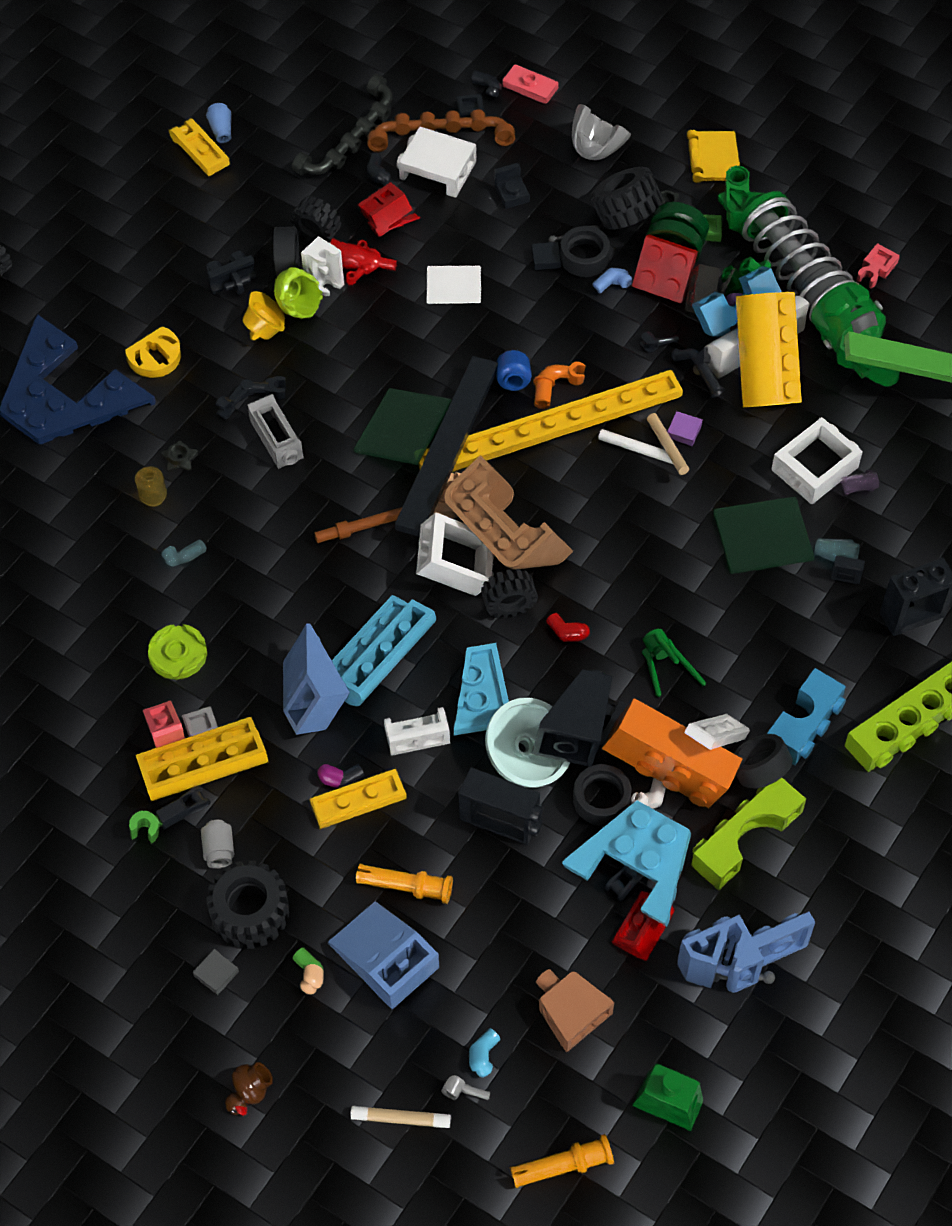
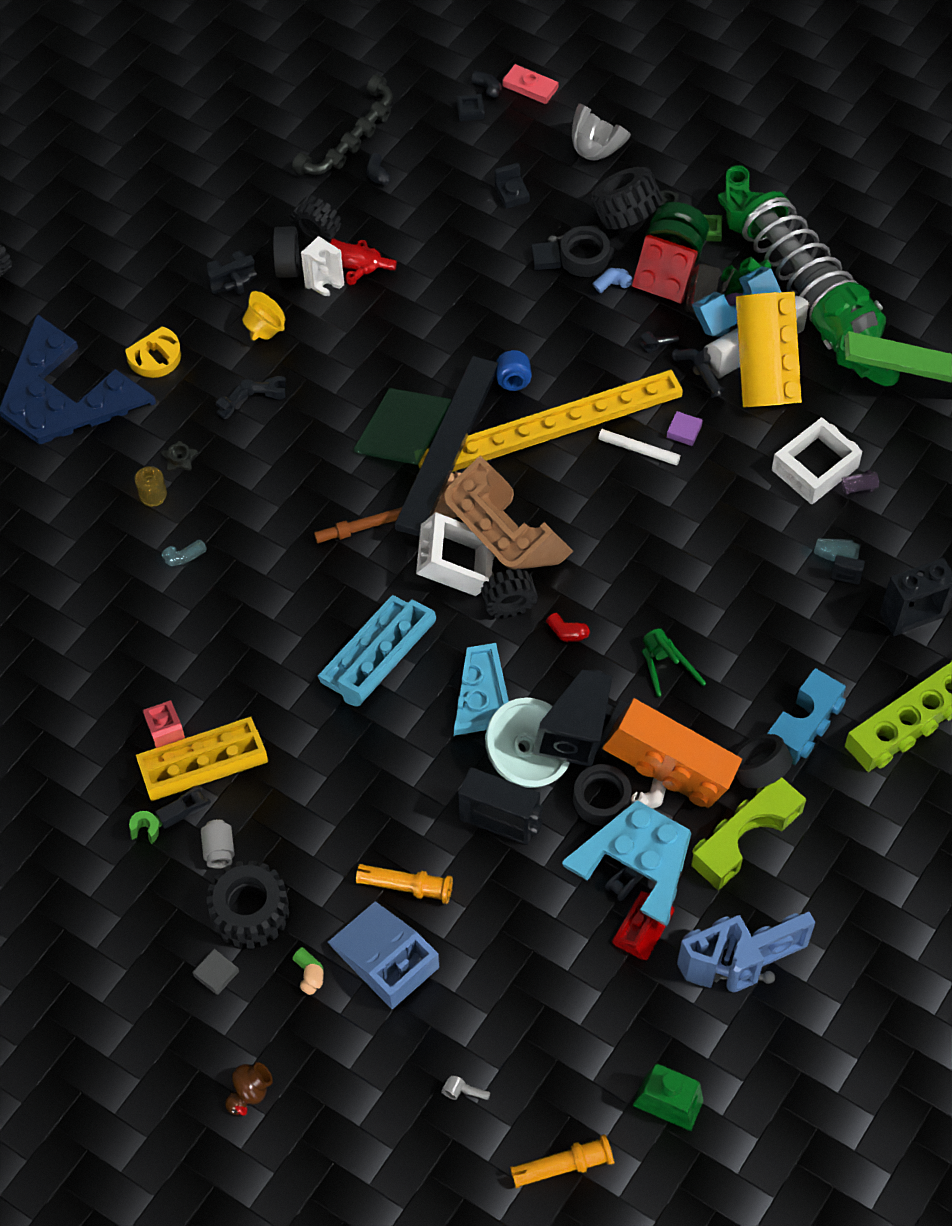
lime tile [148,624,207,680] -> none
yellow plate [169,118,230,176] -> none
light grey tile [182,706,218,737] -> none
medium blue cone [206,103,231,143] -> none
light grey window [248,394,303,469] -> none
lime hair [274,267,323,319] -> none
medium blue slope [283,623,350,735] -> none
yellow tile [309,768,407,829] -> none
arm [317,764,365,789] -> none
tan bar [351,1106,451,1128] -> none
red piece [358,182,420,237] -> none
dark orange bar [368,109,515,152] -> none
white hinge [384,707,450,756] -> none
white panel [397,126,476,198] -> none
white sticker [427,266,481,304] -> none
medium azure arm [469,1028,501,1077] -> none
orange piece [533,362,586,409] -> none
nougat torso [536,969,614,1052] -> none
tan bar [647,413,689,475] -> none
white tile [684,714,750,750] -> none
yellow piece [687,130,740,183] -> none
clear green piece [713,496,814,574] -> none
coral plate [857,243,900,288] -> none

